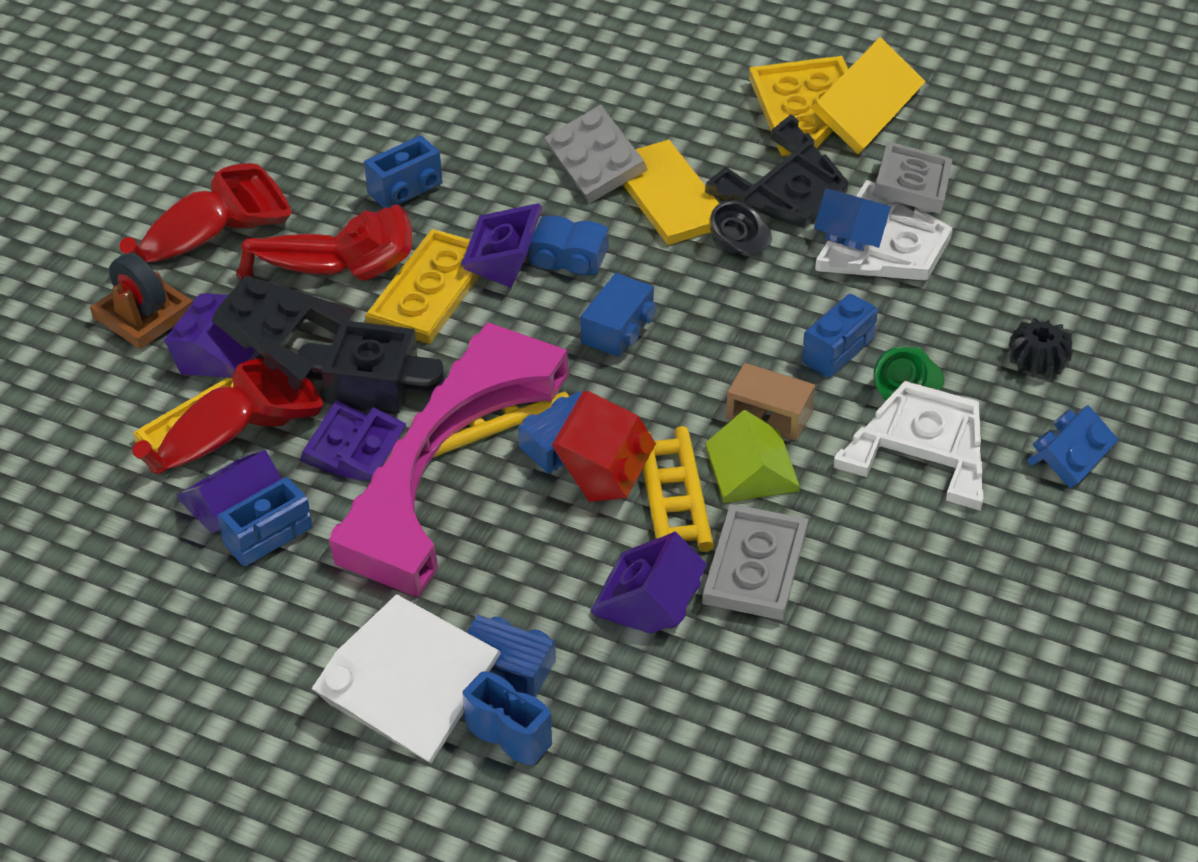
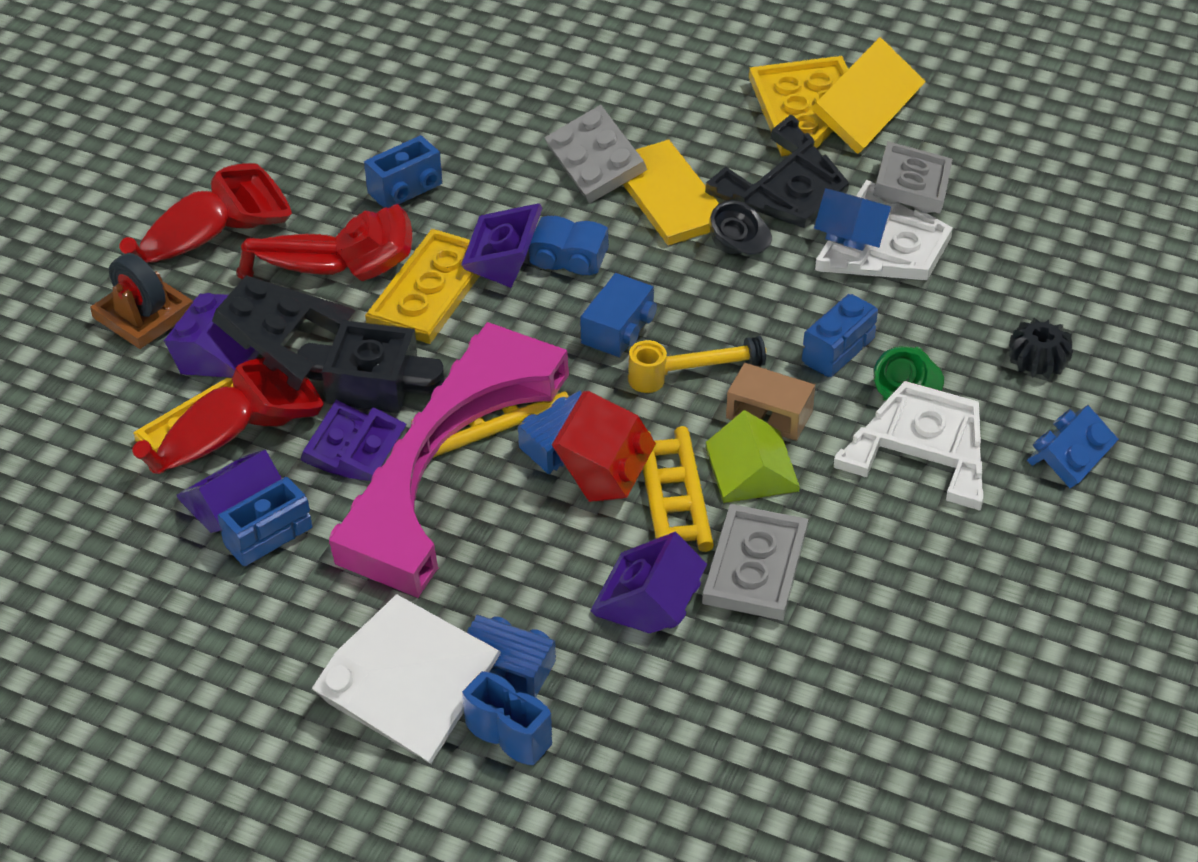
none -> yellow piece [628,336,766,393]

